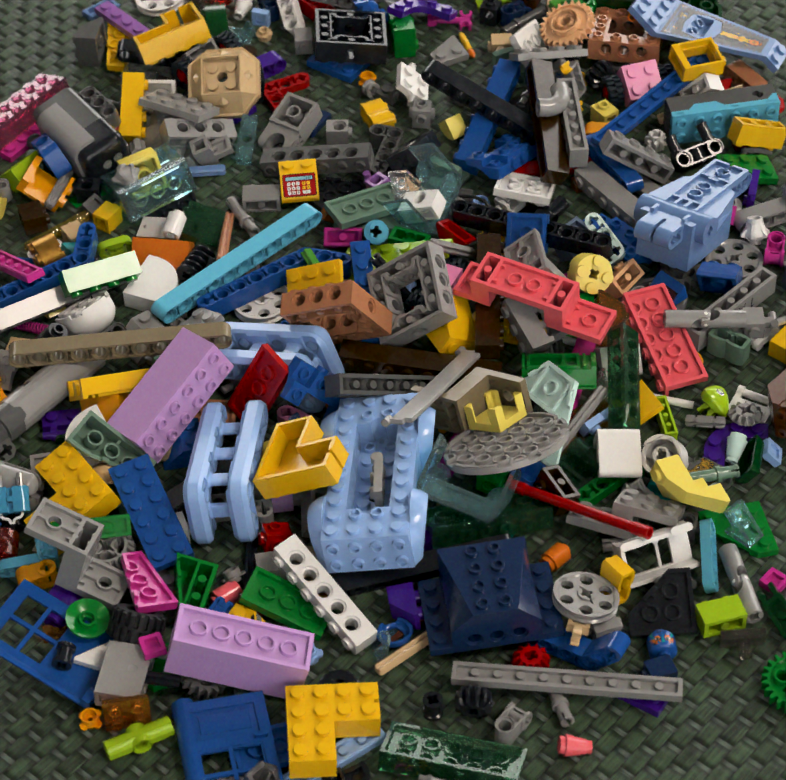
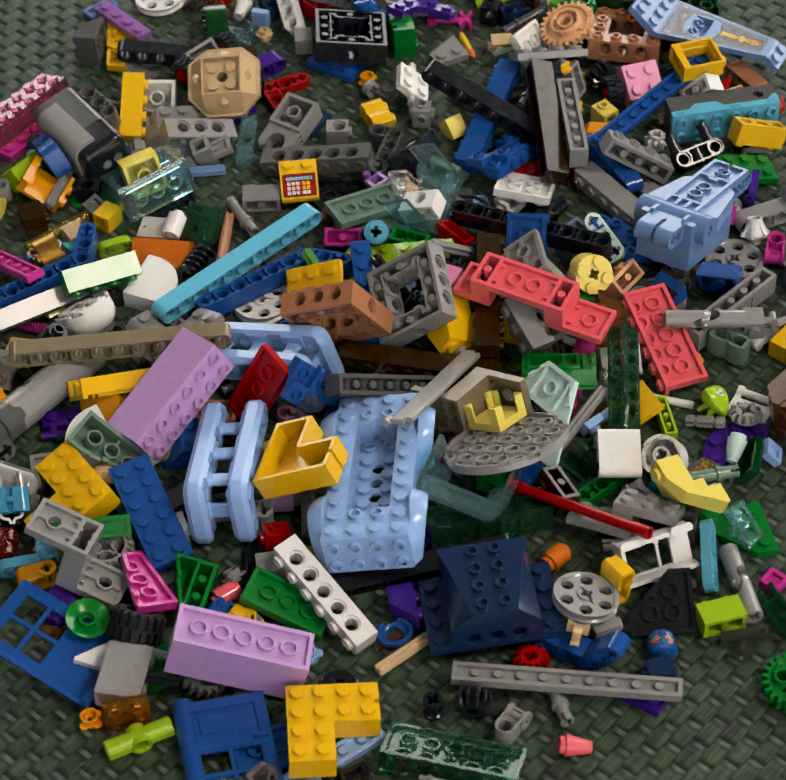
black bush [52,641,76,671] -> none
light grey rock [112,163,140,192] -> none
yellow piece [133,1,212,65] -> none
dark pink tile [138,631,167,661] -> none
light grey plate [139,89,220,123] -> none
light grey plate [369,452,385,507] -> none
clear light blue piece [373,631,391,661] -> none
light grey cylinder [535,81,570,117] -> none

